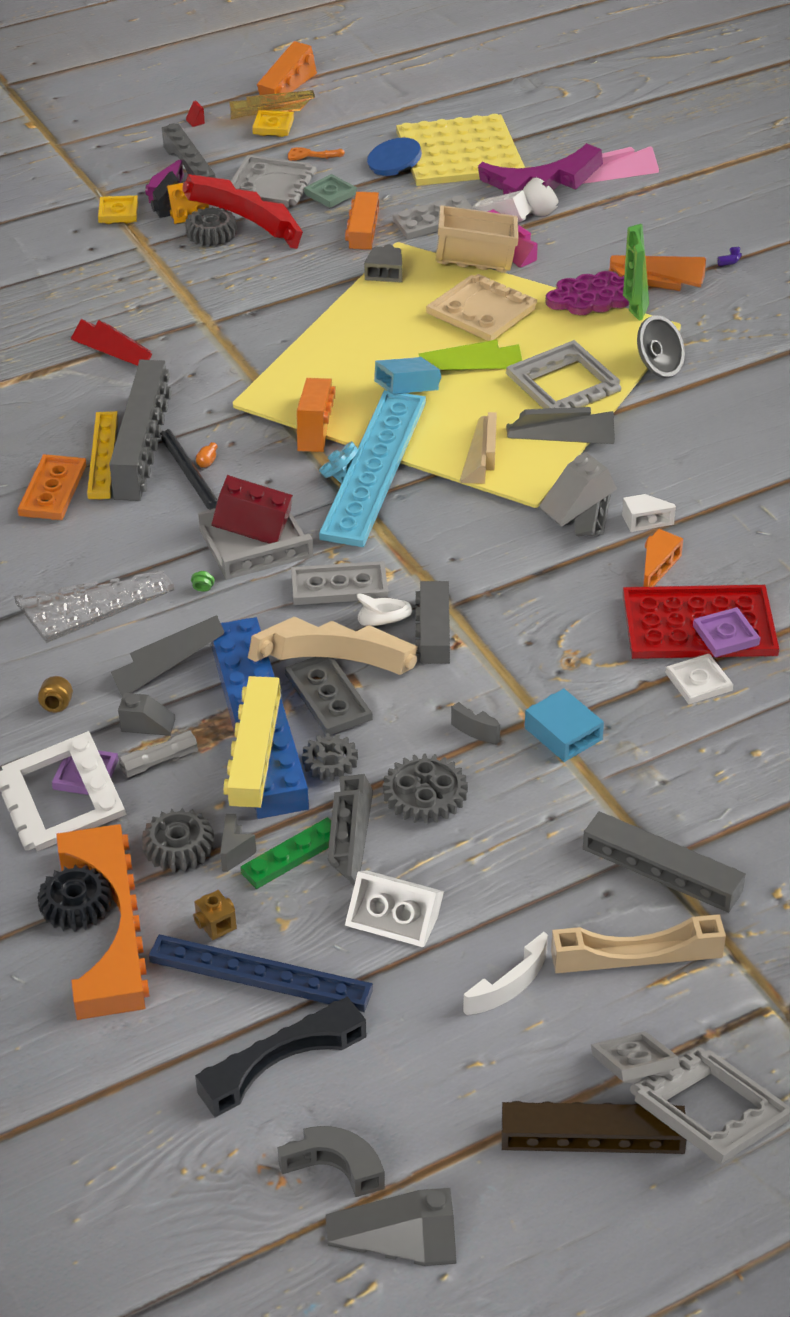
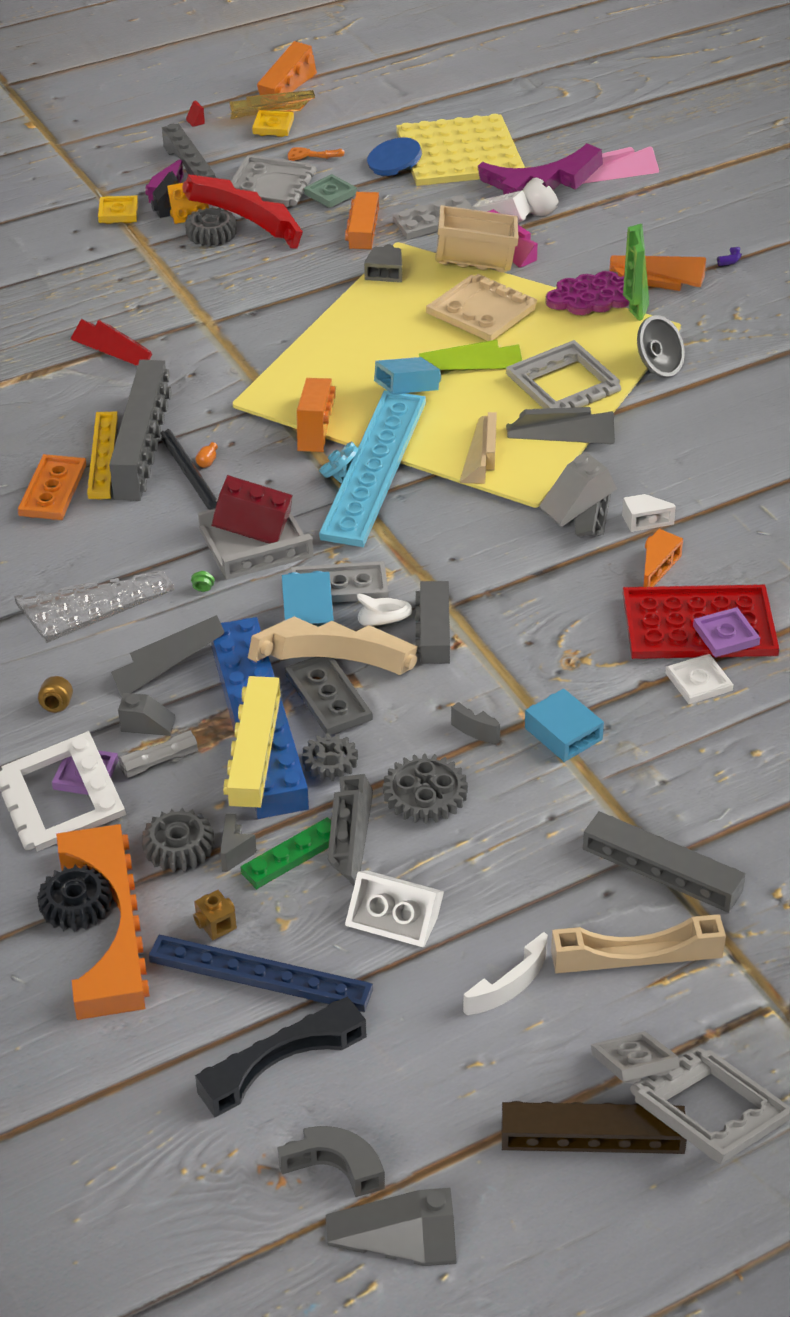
none -> dark azure brick [282,571,334,627]

